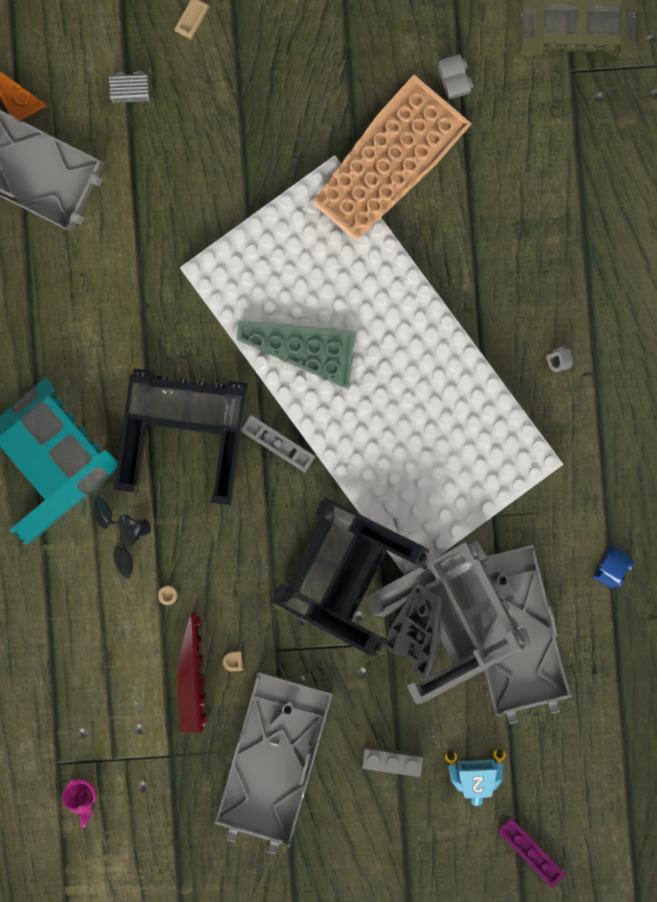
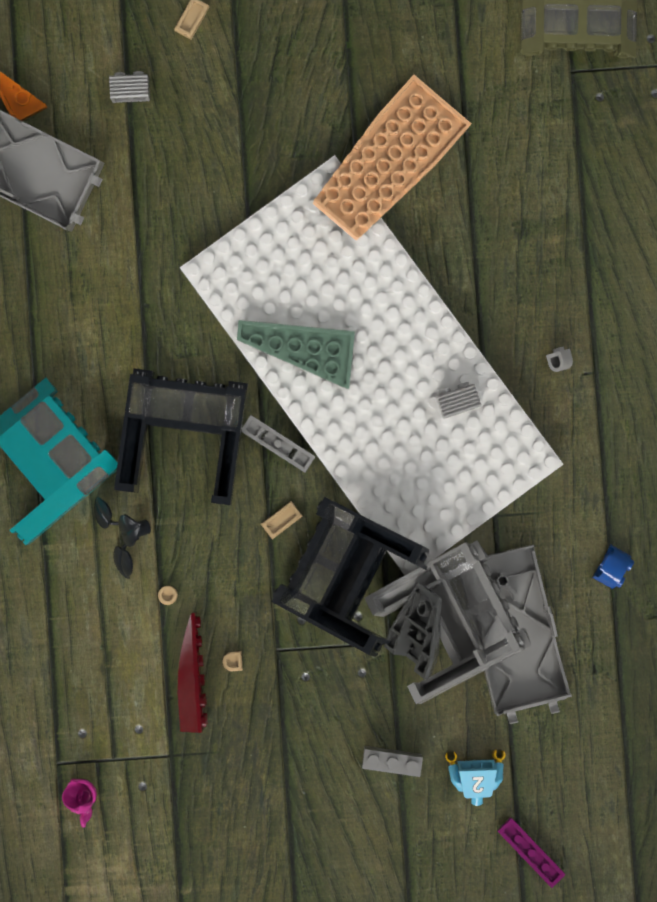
light grey piece [215,671,333,854] -> none
light grey brick [437,54,473,100] -> none
none -> tan tile [261,501,303,539]
none -> light grey brick [436,382,482,419]

